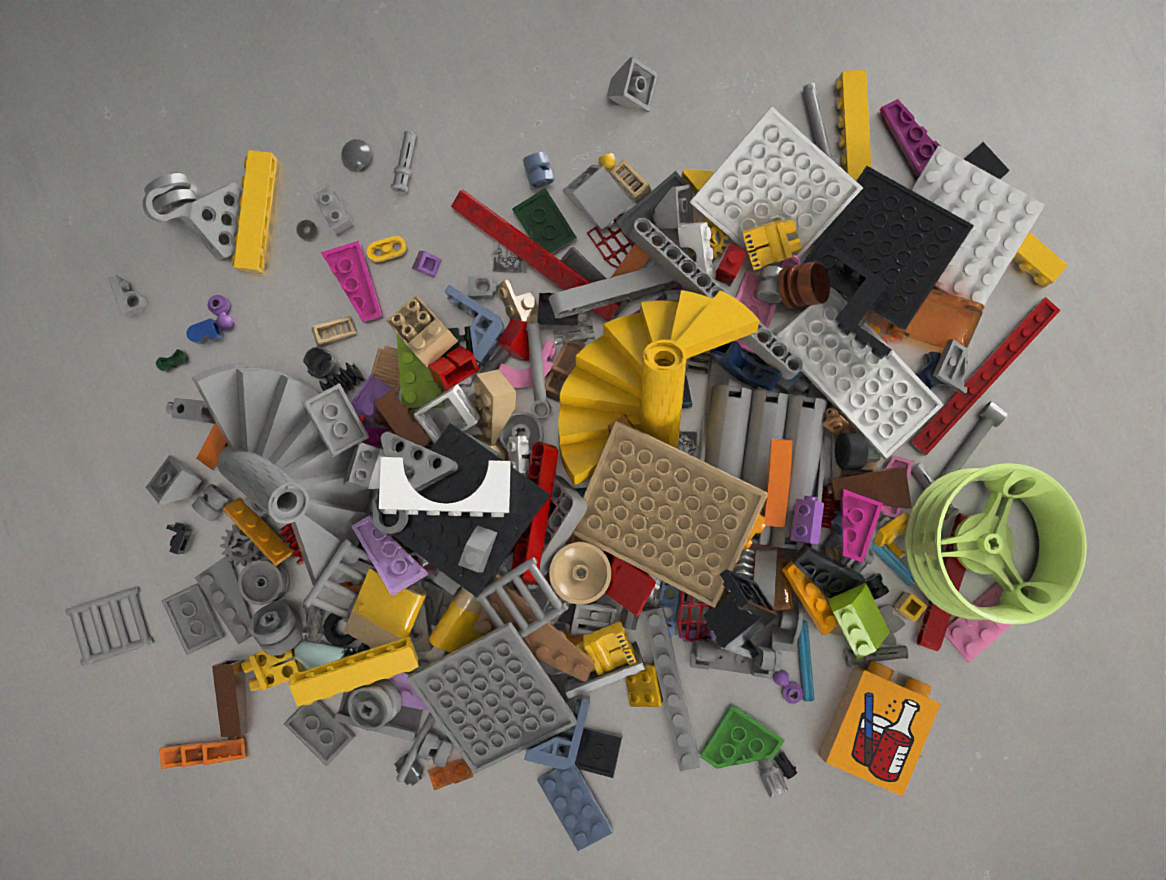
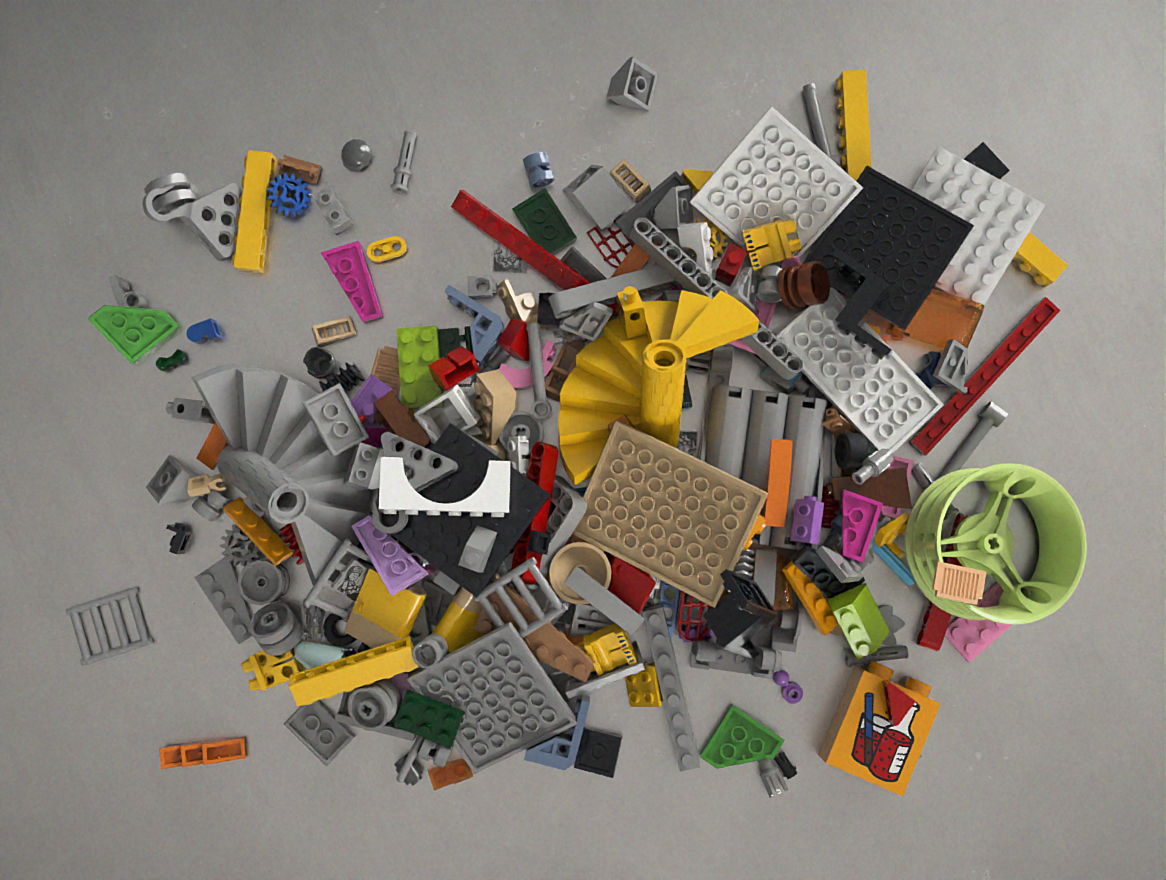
light grey tile [161,583,225,655] -> none
medium lavender plate [207,295,233,330] -> none
reddish brown slope [212,660,247,740] -> none
clear smoke plate [296,220,317,240] -> none
tan slope [386,294,458,368] -> none
medium lavender slope [412,251,441,277] -> none
sand blue plate [537,764,614,851] -> none
yellow hinge [598,153,615,169] -> none
dark blue arch [710,341,782,392] -> none
medium azure axle [798,621,815,702] -> none
black wheel [863,573,889,600] -> none
magenta wing [879,99,941,178] -> none
yellow brick [893,592,928,622] -> none
none -> bright green plate [88,305,178,364]
none -> tan plate [187,474,226,497]
none -> blue gear [266,173,311,218]
none -> medium nougat hinge [278,155,322,185]
none -> piece [331,558,368,602]
none -> dark green plate [394,689,465,748]
none -> light grey wheel [412,634,448,669]
none -> black tile [528,530,551,555]
none -> light grey wing [559,301,613,341]
none -> light grey slope [564,566,645,636]
none -> yellow torso [617,286,647,338]
none -> light grey wing [731,267,759,312]
none -> light grey wing [816,546,864,583]
none -> light grey arm [852,449,893,485]
none -> red slope [882,680,916,726]
none -> light nougat window [932,561,986,605]

